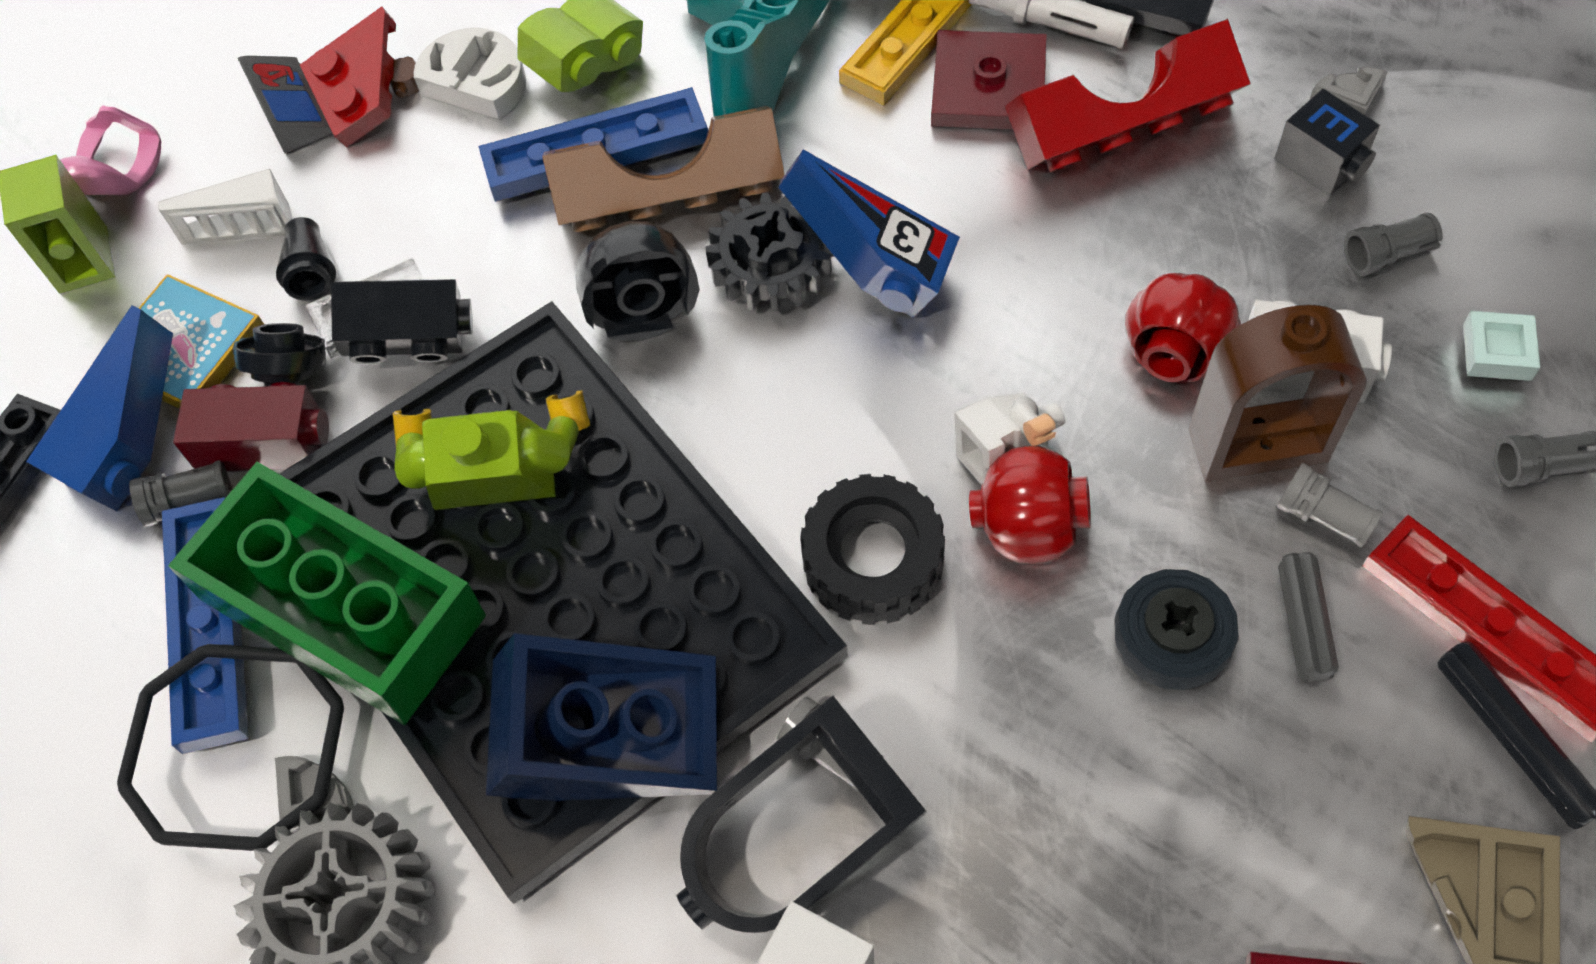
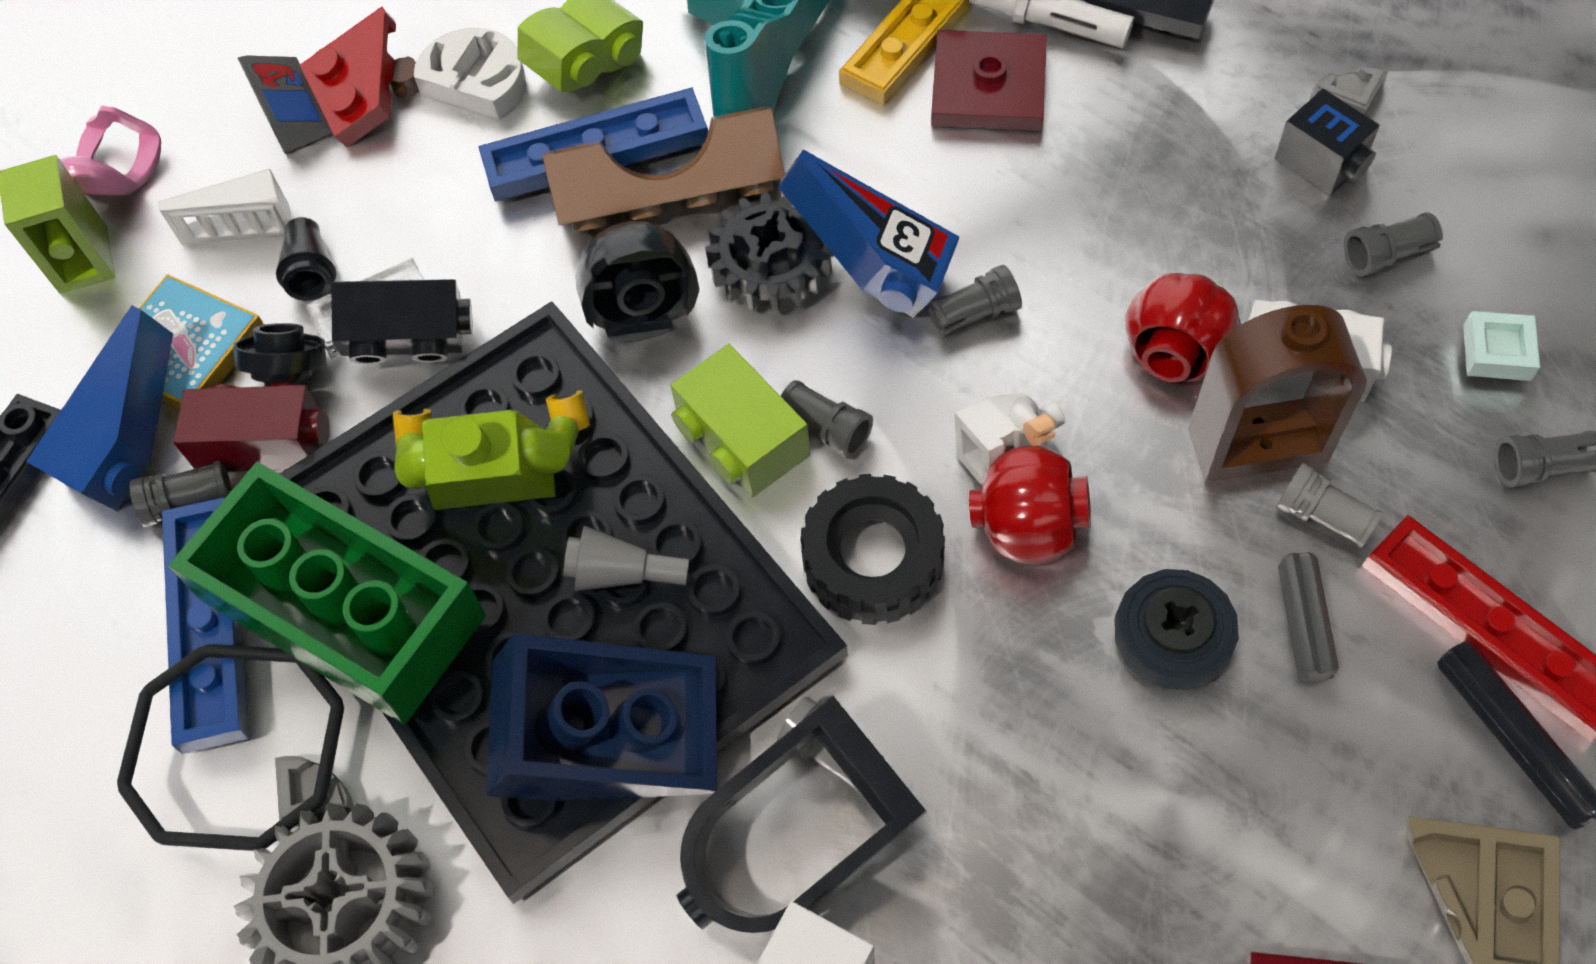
red arch [1005,19,1251,173] -> none
none -> light grey cone [563,526,689,591]
none -> lime brick [670,343,810,498]
none -> dark grey pin [781,380,873,459]
none -> dark grey pin [927,264,1022,337]

